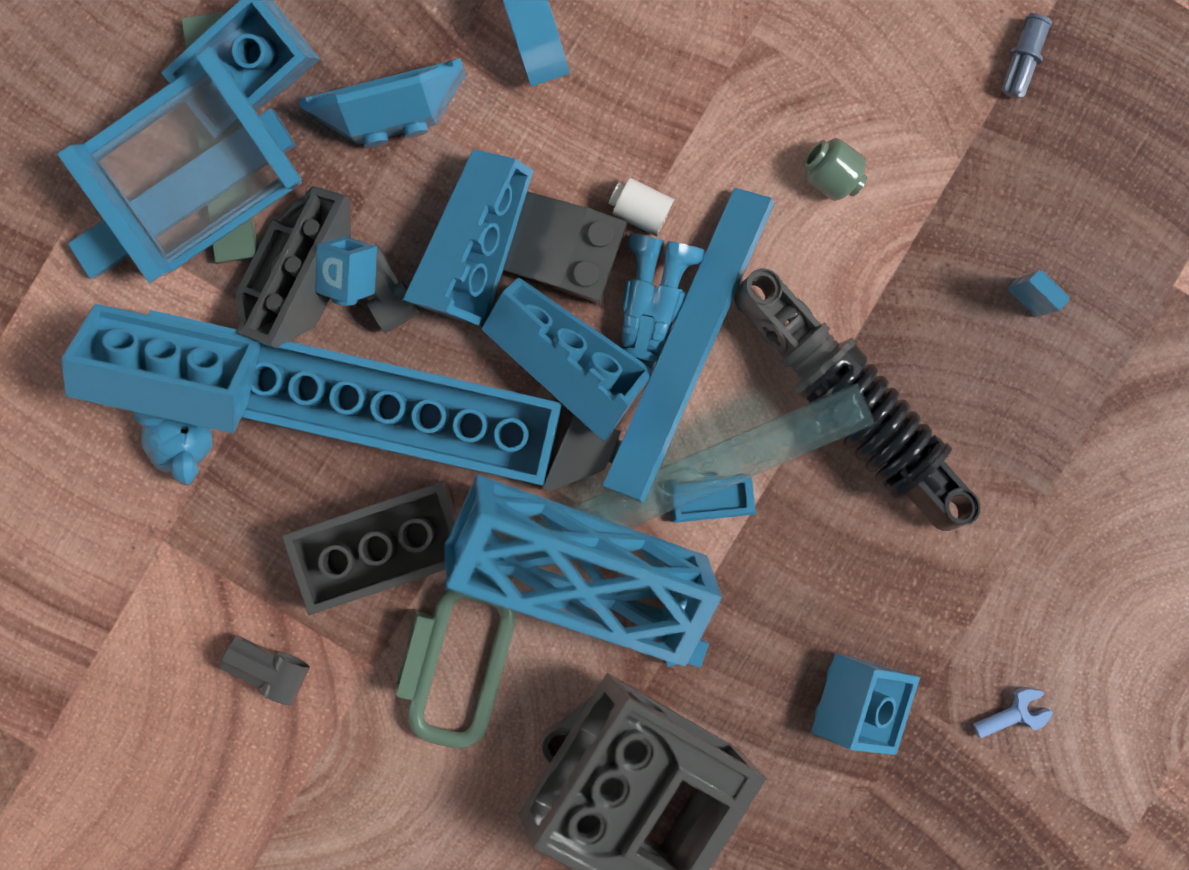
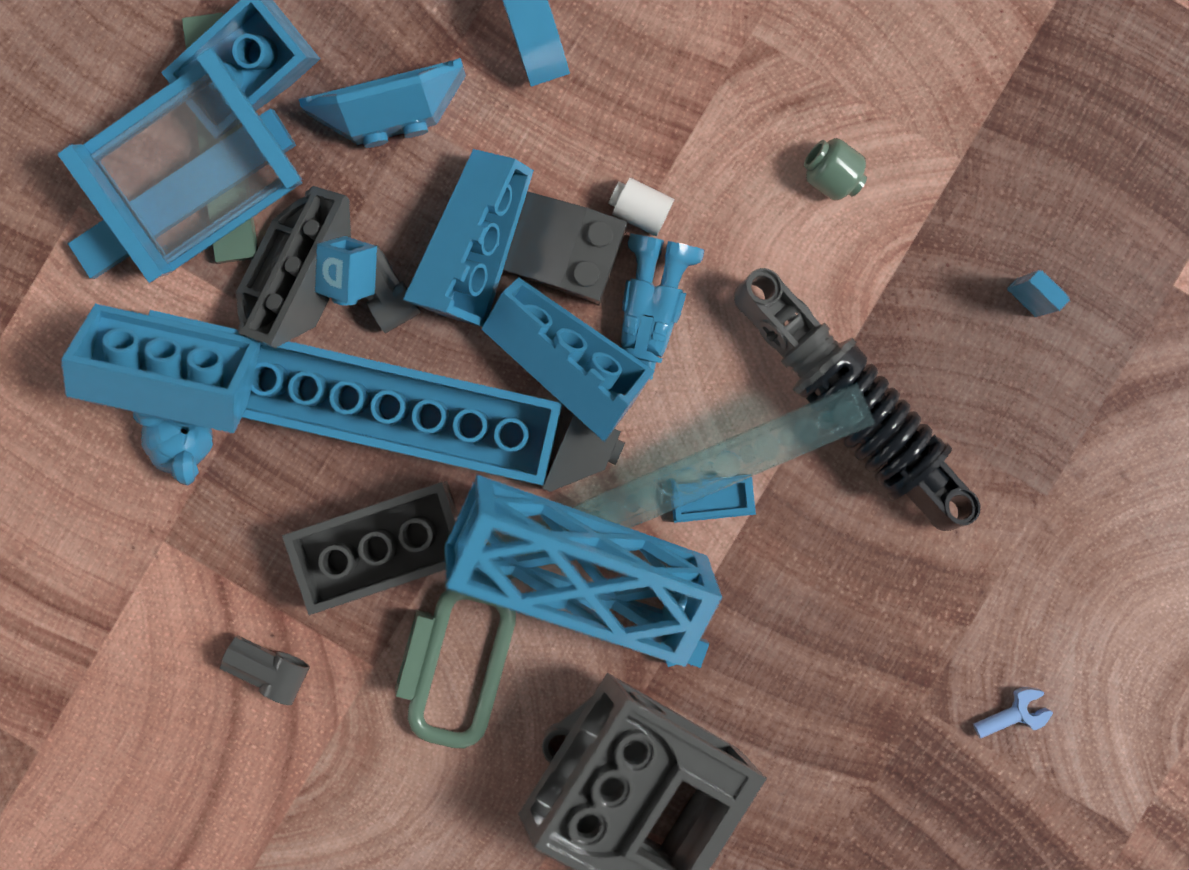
dark azure tile [603,187,774,503] -> none
dark azure slope [811,653,920,755] -> none
sand blue axle [1002,13,1052,98] -> none

